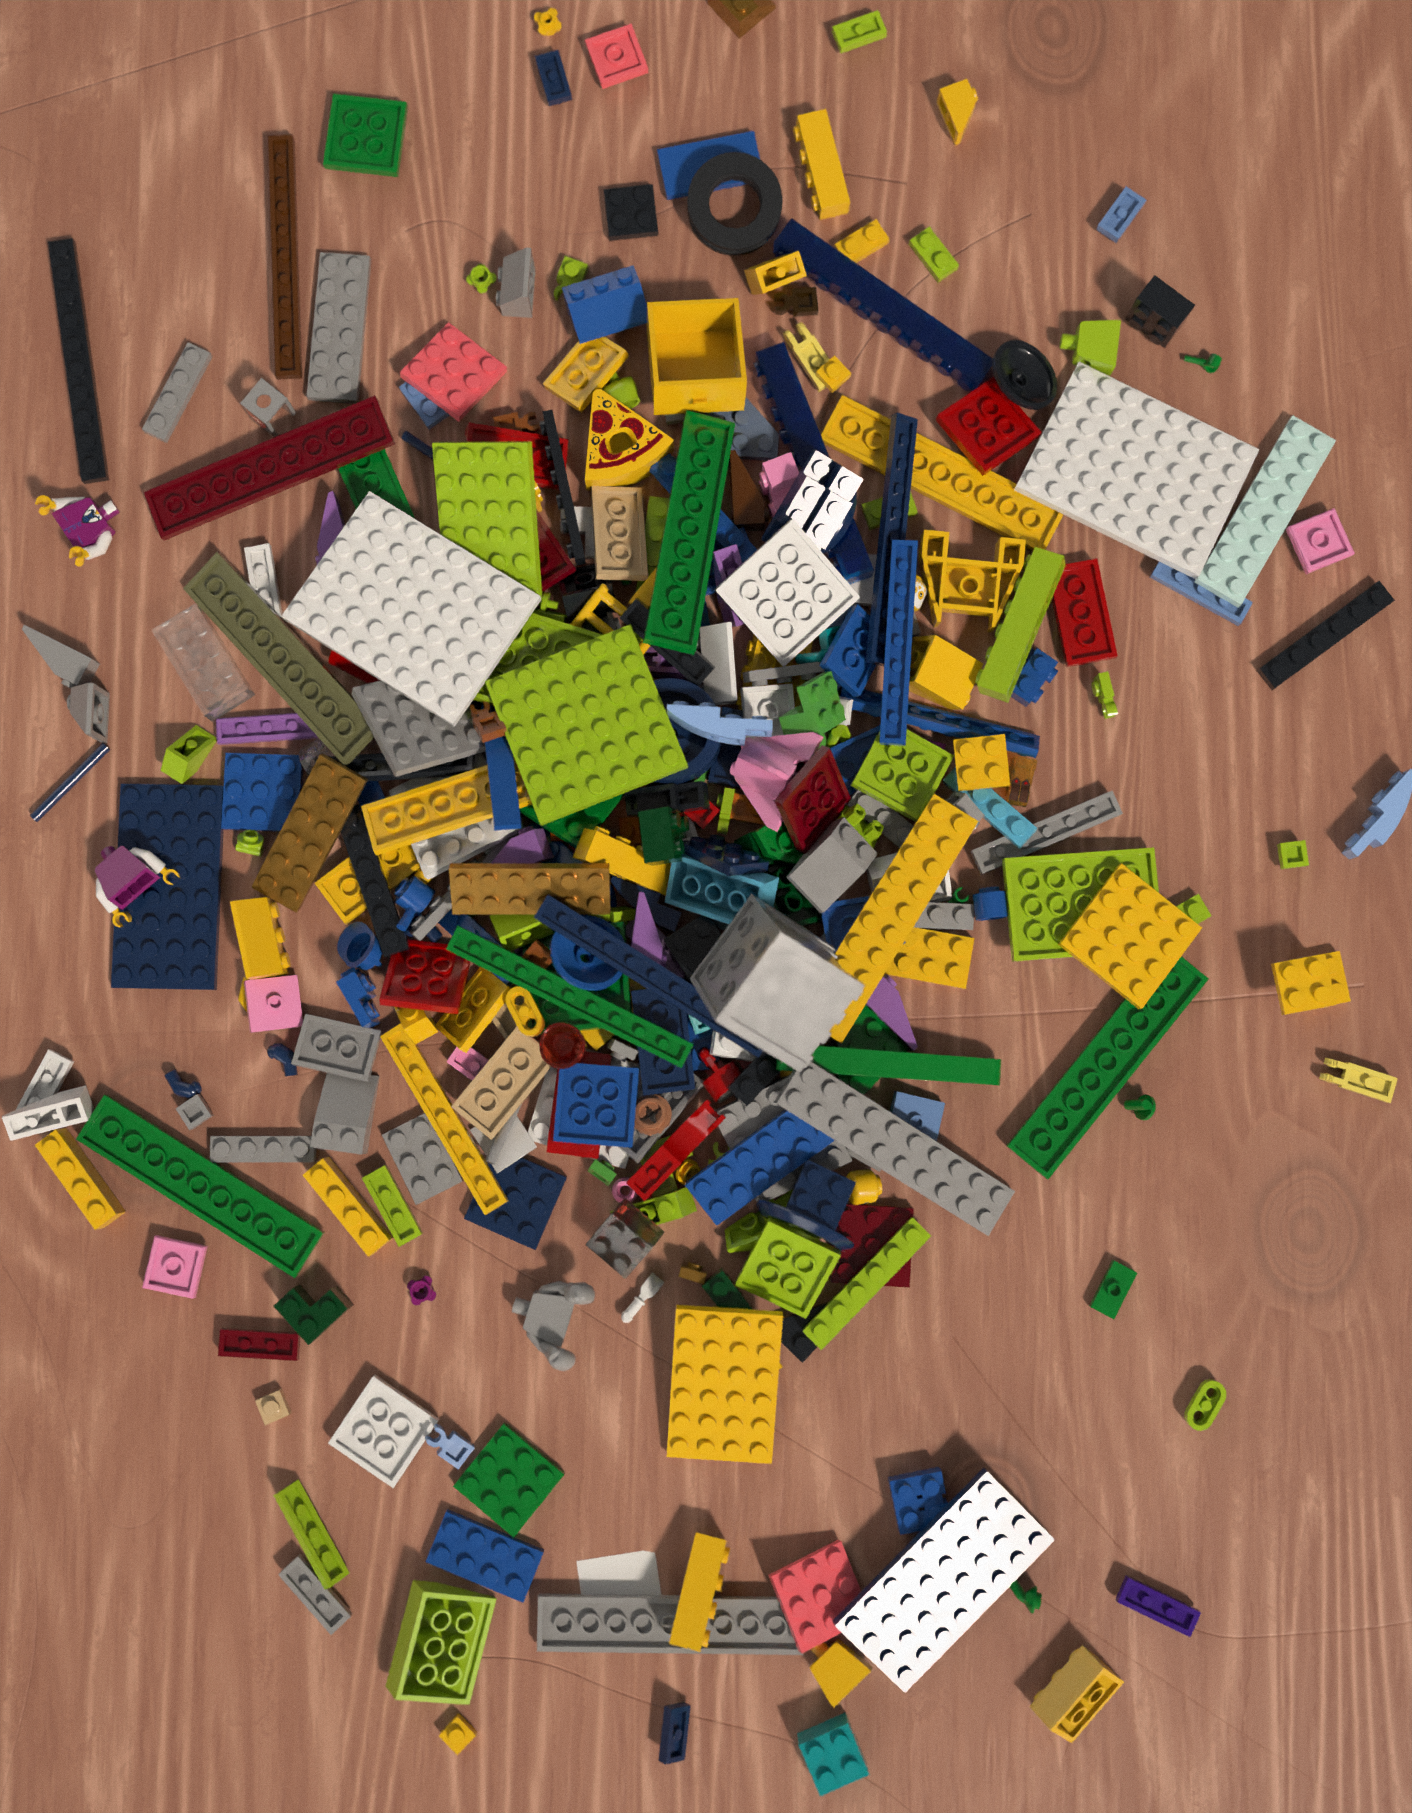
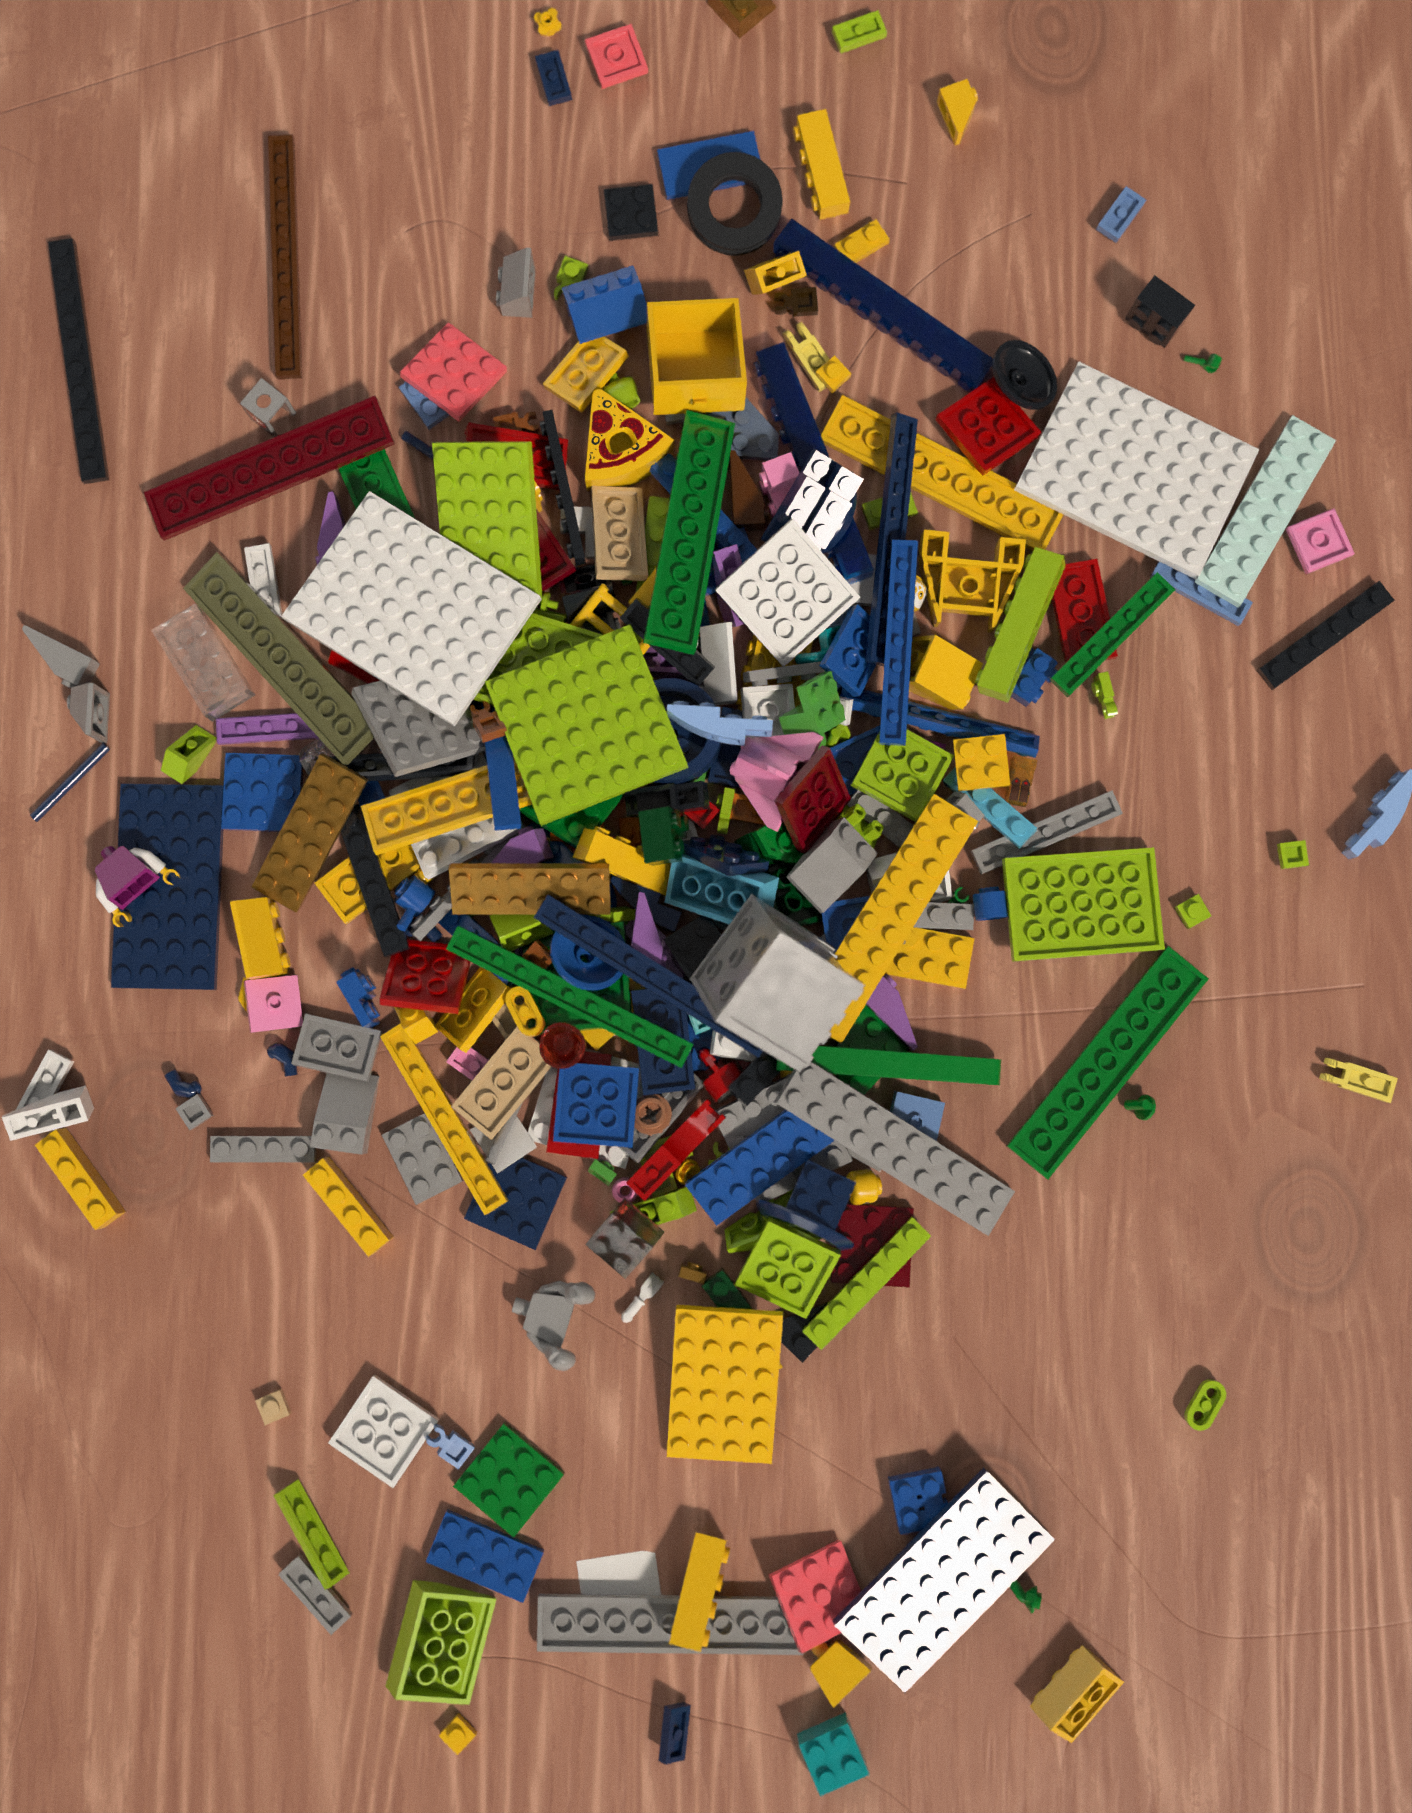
torso [35,495,120,567] -> none
green plate [76,1095,325,1278] -> none
light grey plate [142,342,213,443] -> none
bright pink plate [142,1235,208,1299] -> none
dark red plate [218,1328,301,1361] -> none
lime plate [235,830,264,857] -> none
dark green brick [274,1284,354,1345] -> none
light grey plate [307,252,371,404] -> none
green plate [323,94,408,177] -> none
blue piece [337,922,383,970] -> none
lime plate [362,1165,423,1247] -> none
magenta plate [407,1275,436,1305] -> none
lime plate [466,264,497,294] -> none
light grey plate [607,1038,638,1062] -> none
lime plate [908,226,959,283] -> none
yellow plate [1058,863,1202,1009] -> none
lime torso [1059,320,1121,376] -> none
green plate [1089,1260,1137,1319] -> none
dark purple plate [1115,1575,1201,1637] -> none
yellow bracket [1271,951,1351,1015] -> none
none -> green plate [1050,572,1176,698]

